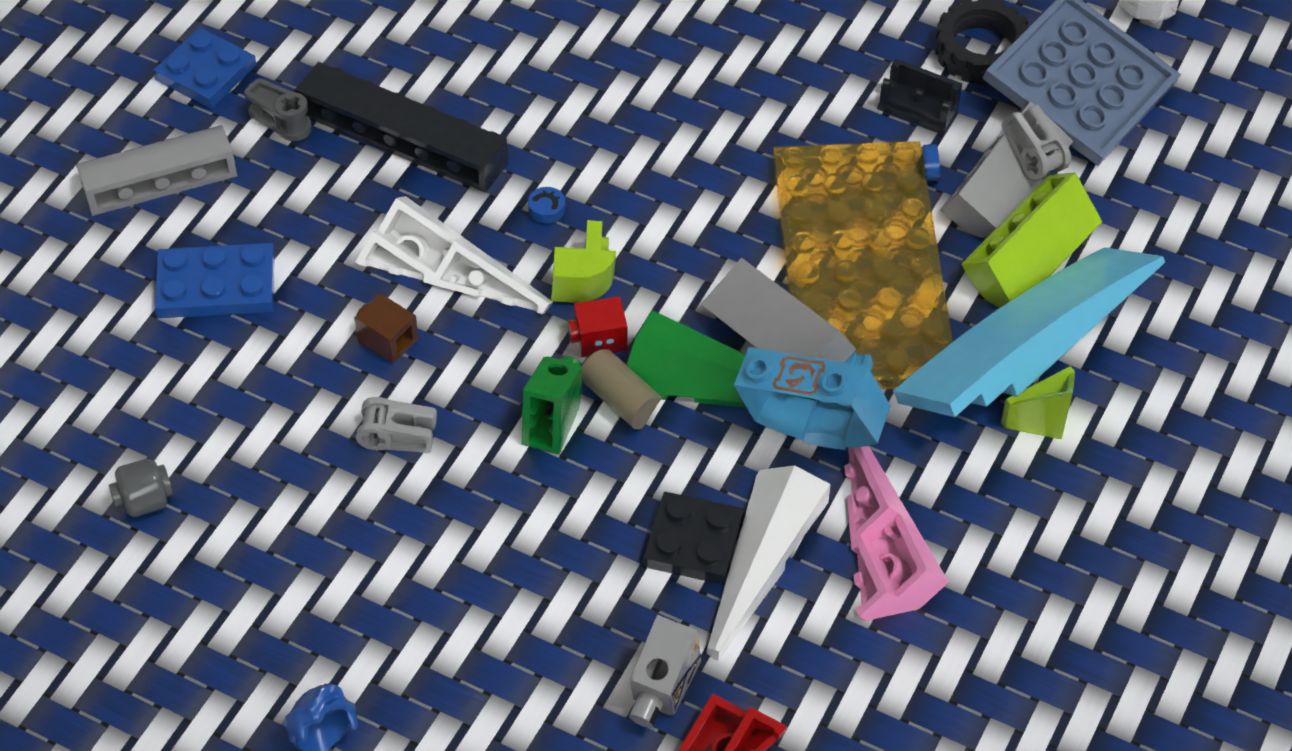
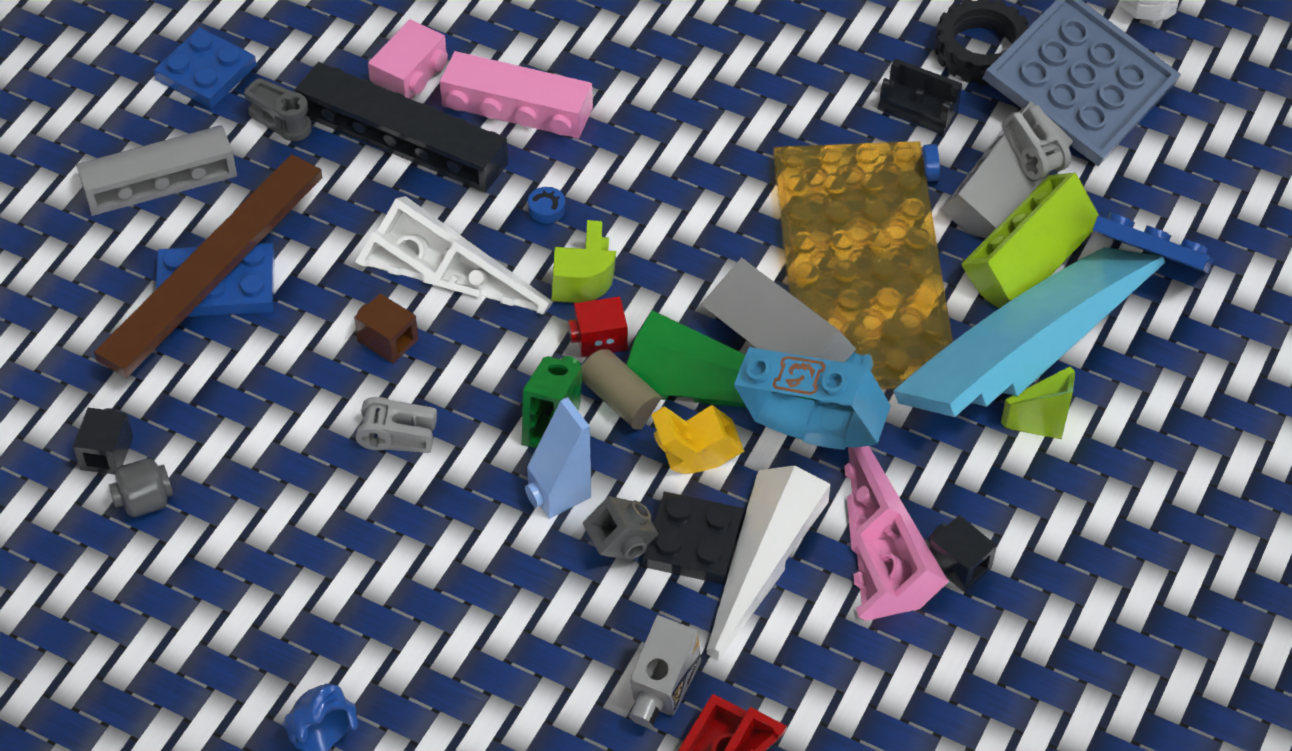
none -> black brick [73,407,133,475]
none -> reddish brown tile [94,154,323,378]
none -> bright pink brick [368,19,448,99]
none -> bright pink brick [440,51,593,139]
none -> light blue slope [525,397,591,519]
none -> dark grey brick [582,496,659,561]
none -> yellow brick [651,405,744,474]
none -> black brick [928,515,997,592]
none -> blue plate [1093,212,1214,273]

